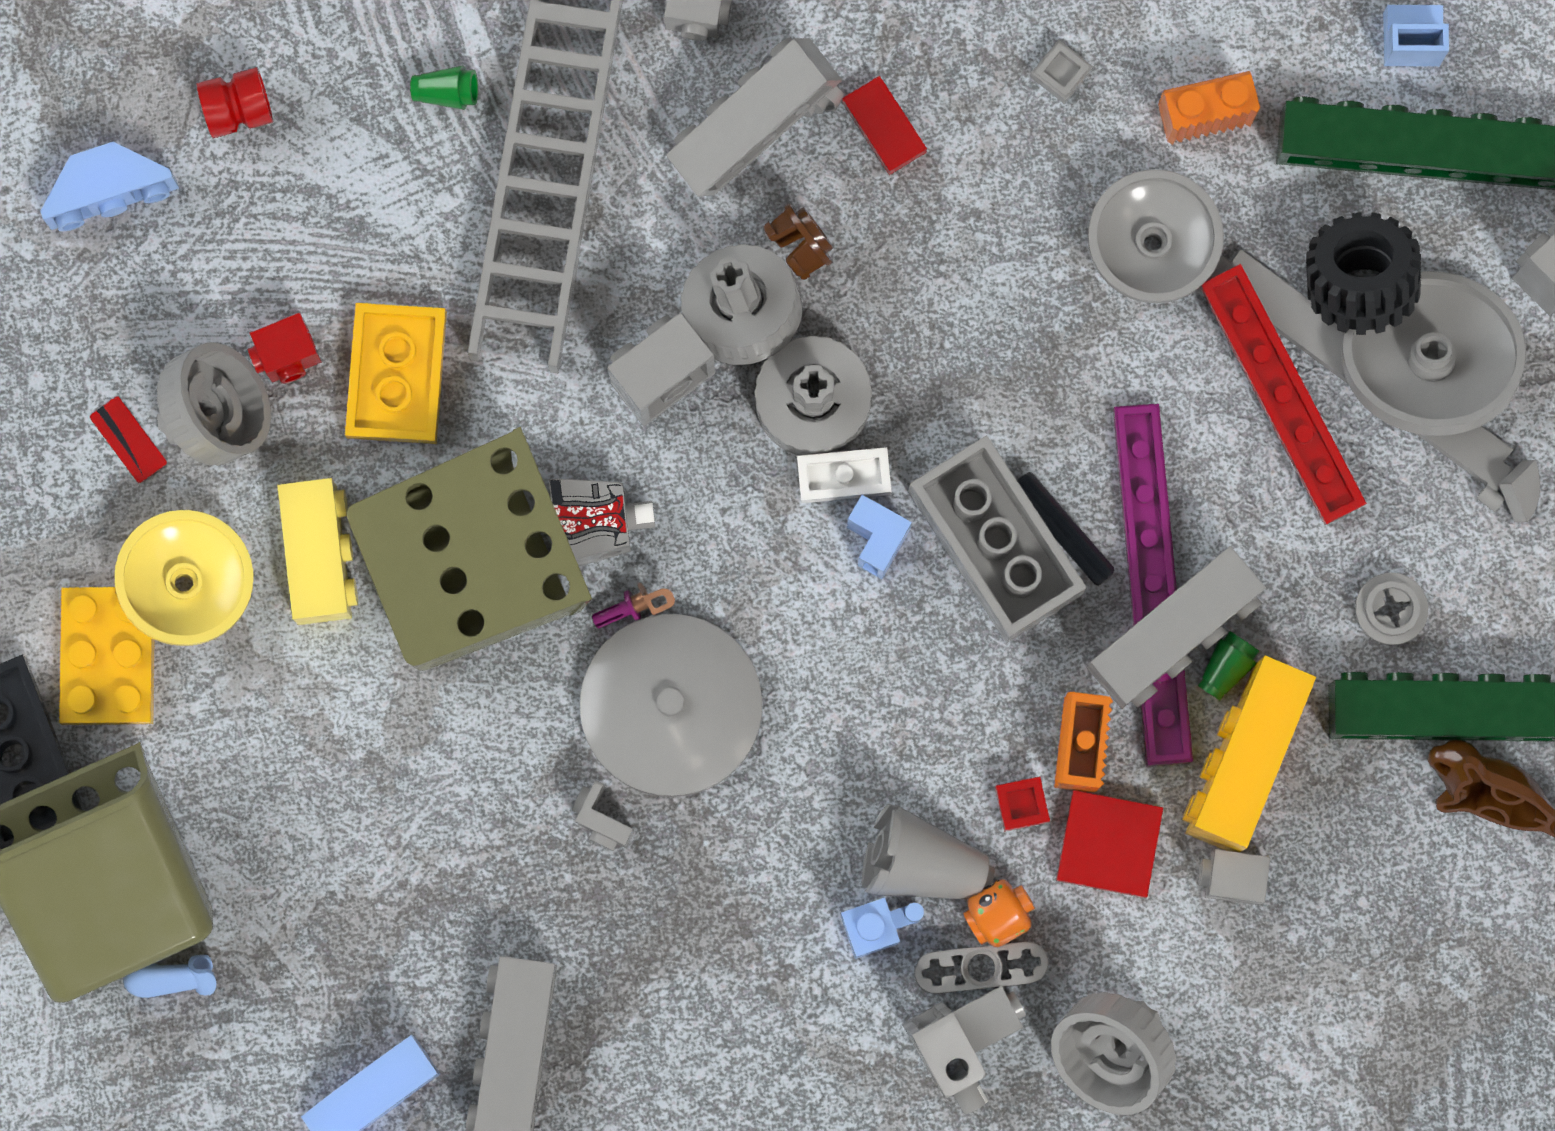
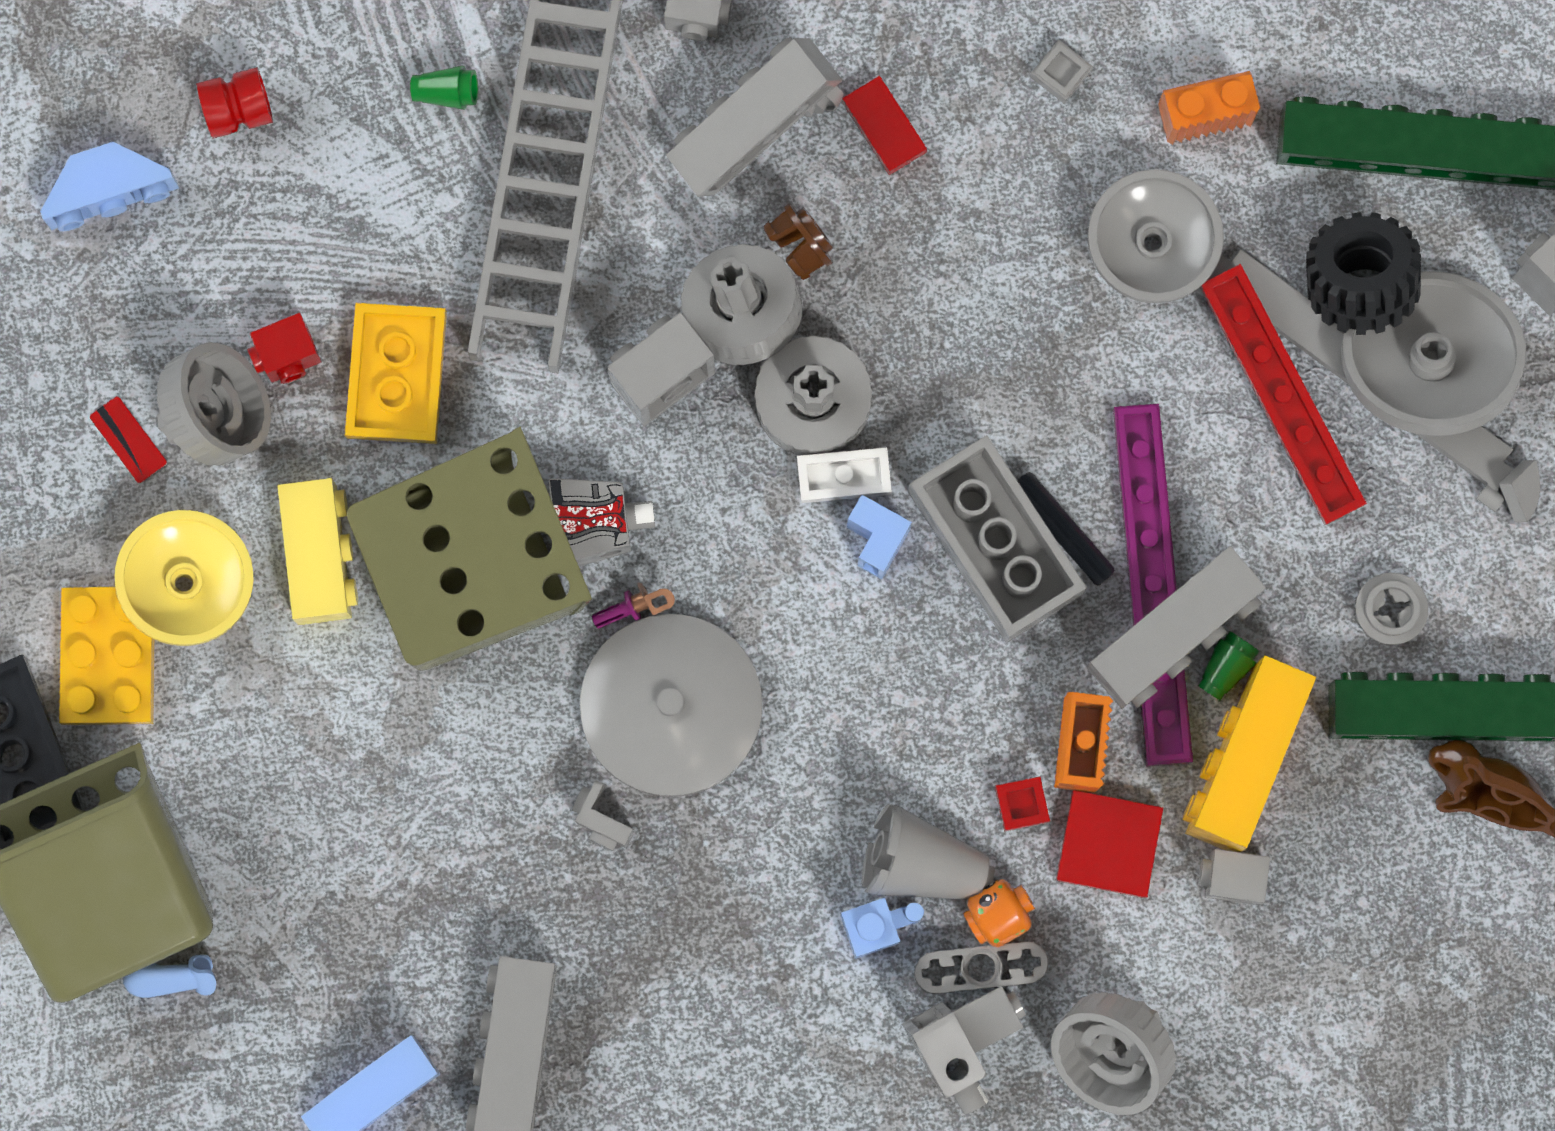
light blue piece [1383,5,1449,67] -> none

